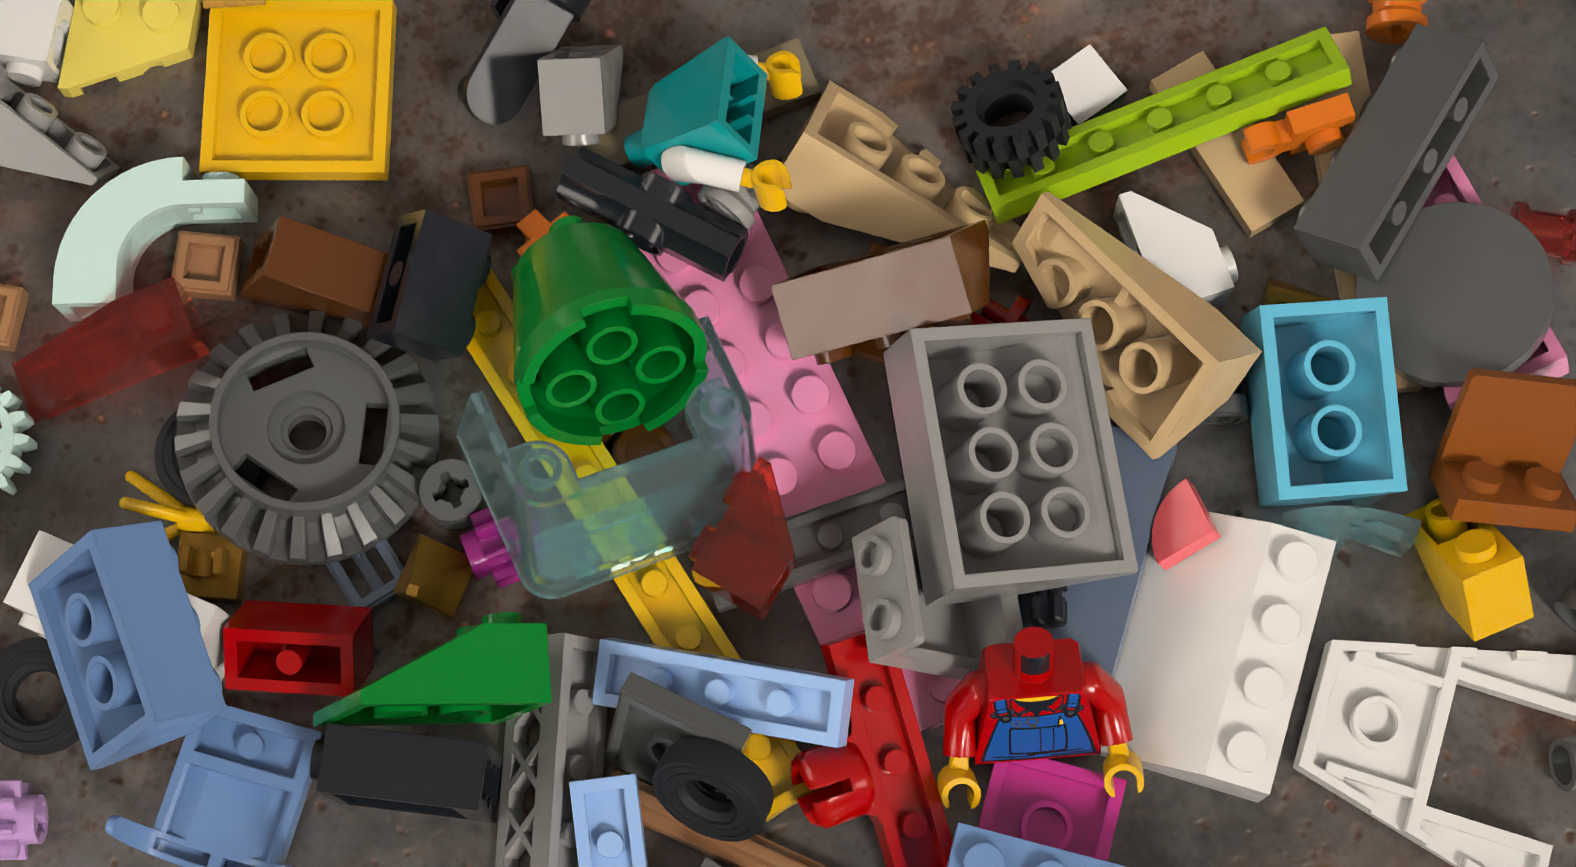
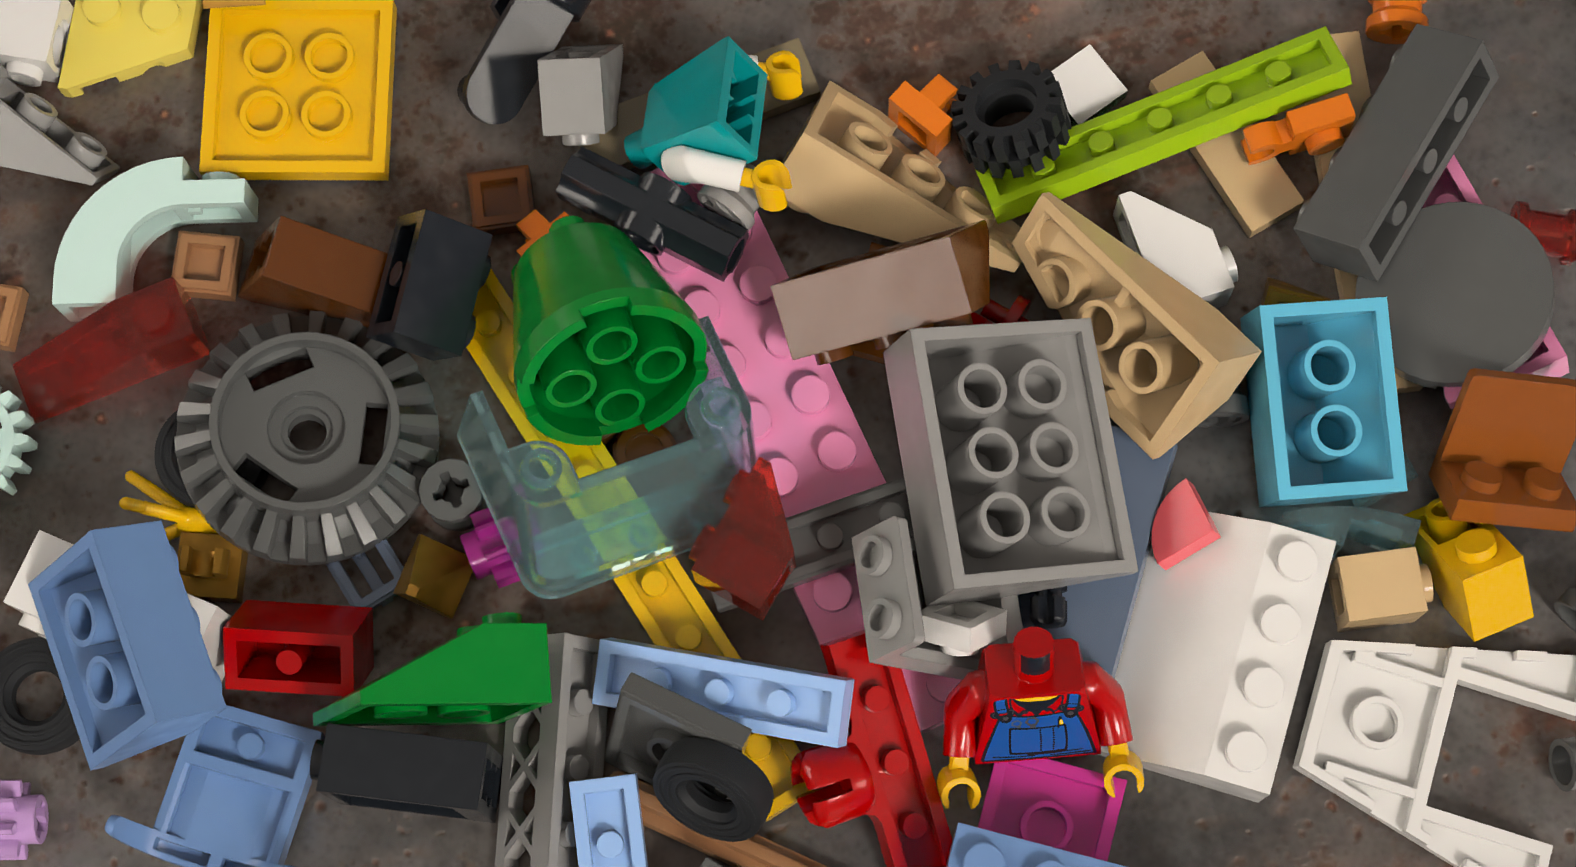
none -> orange tile [888,74,958,156]
none -> white plate [921,601,1007,656]
none -> tan brick [1327,547,1434,632]

